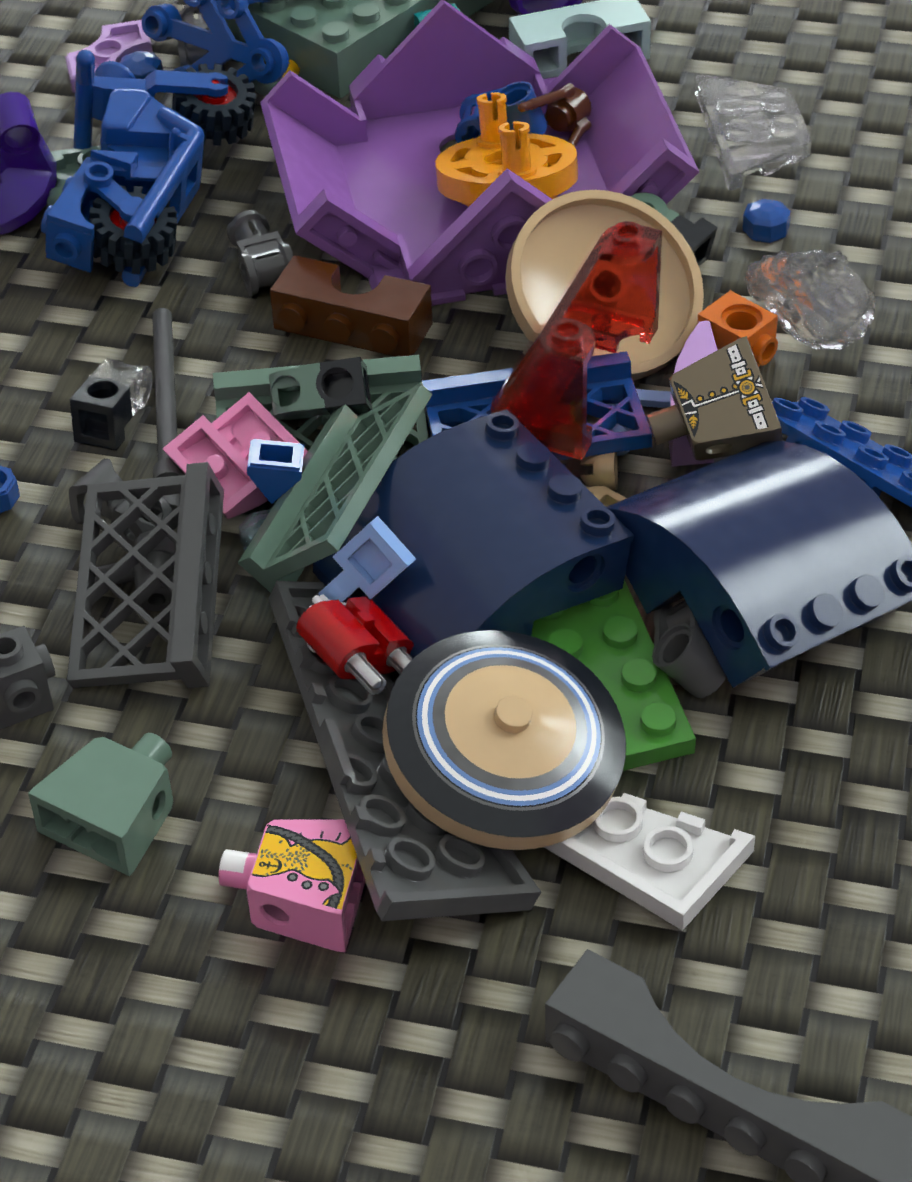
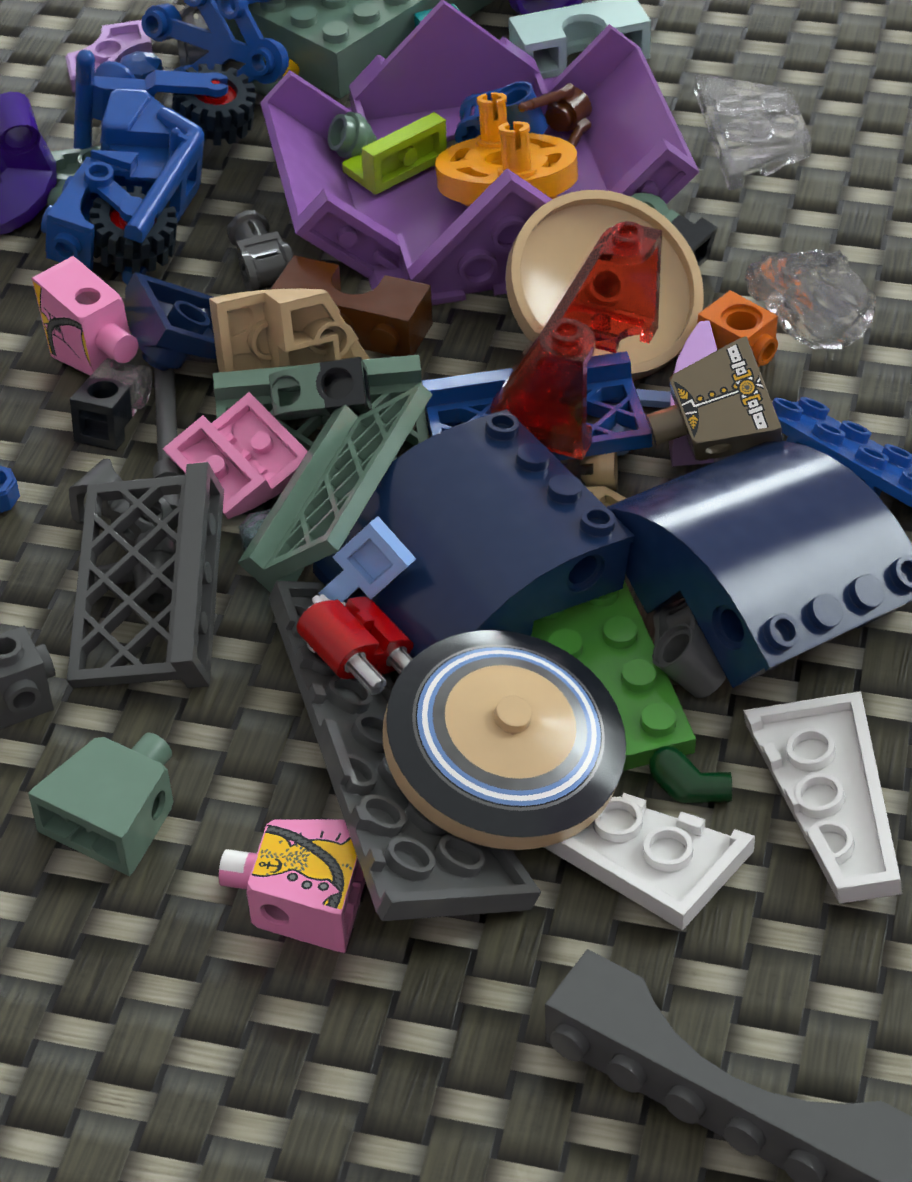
blue slope [247,439,304,504] -> none
blue tile [742,199,791,243] -> none
none -> bright pink torso [32,256,138,376]
none -> dark blue slope [124,272,217,371]
none -> tan slope [209,289,370,372]
none -> sand green plate [328,112,377,159]
none -> lime panel [342,112,447,195]
none -> dark green arm [649,745,732,803]
none -> white wing [743,691,902,904]

